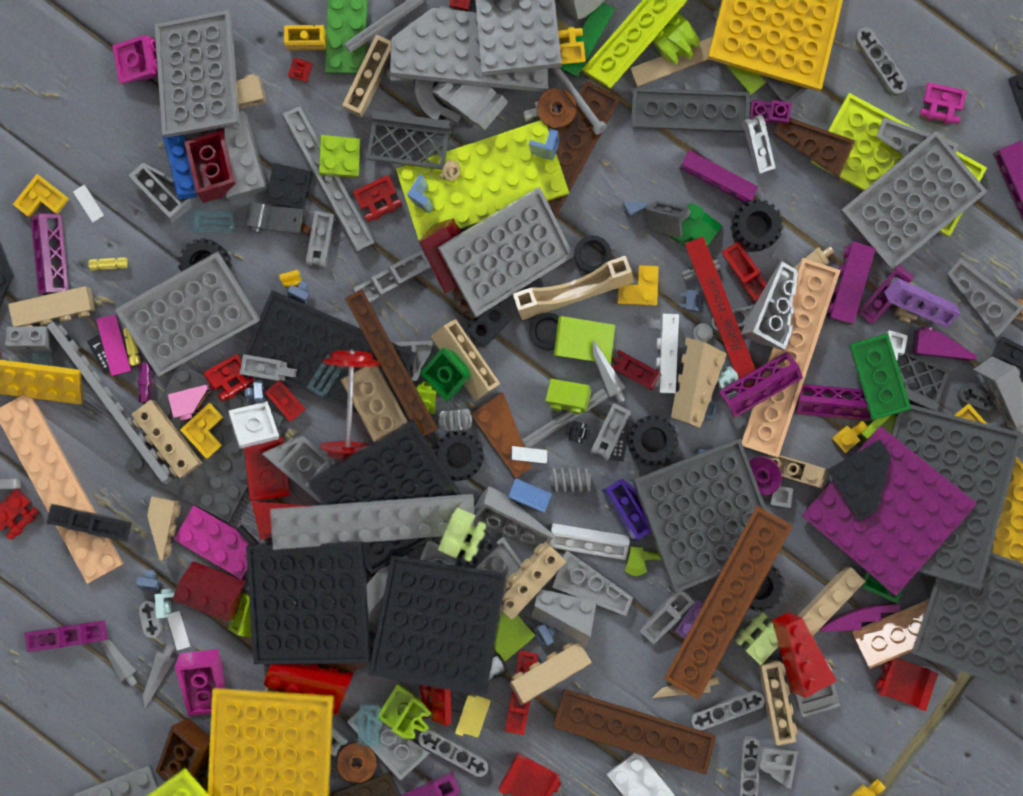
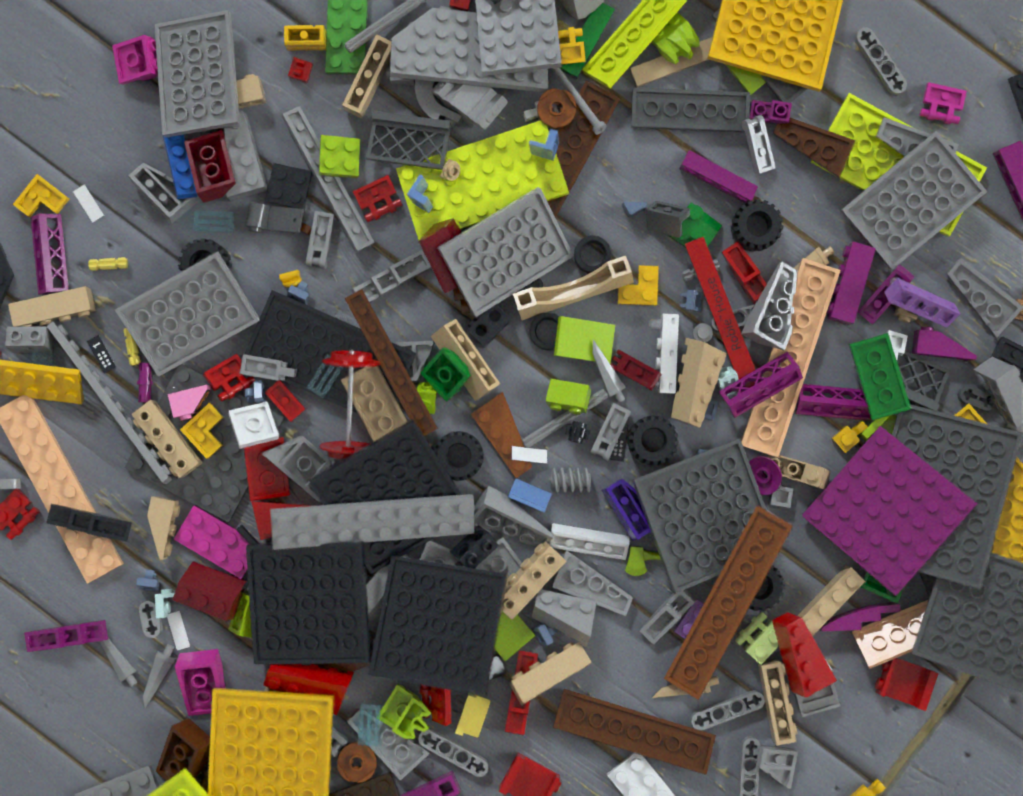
dark pink tile [96,314,132,376] -> none
yellowish green brick [438,508,486,561] -> none
light grey gear [439,409,472,431] -> none
black plate [828,439,891,522] -> none

